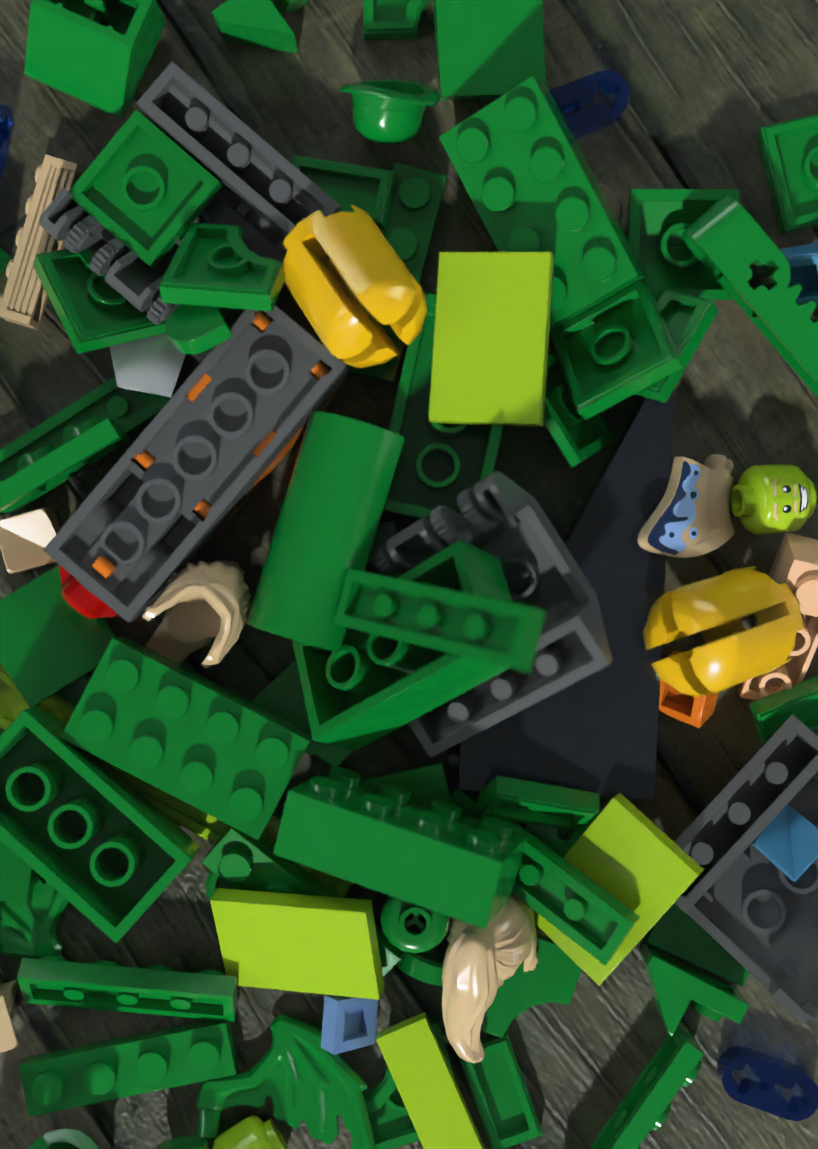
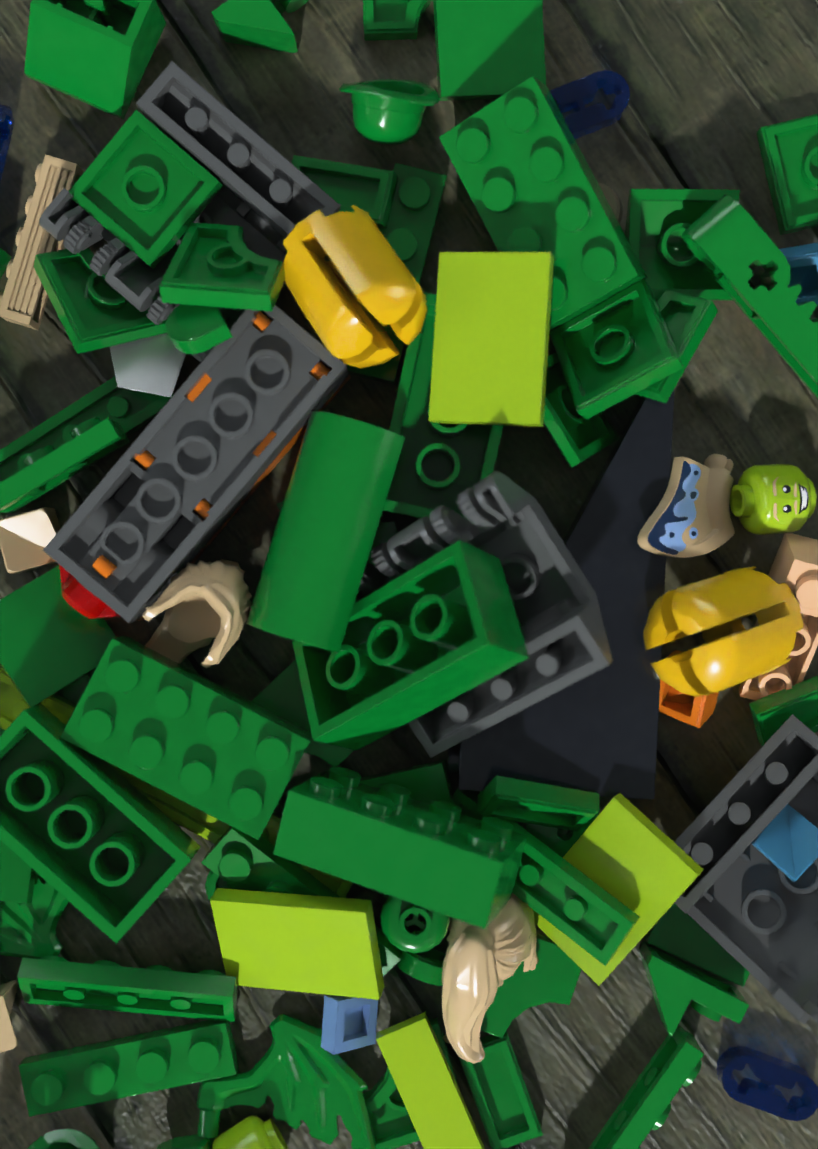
green plate [333,568,546,673] -> none

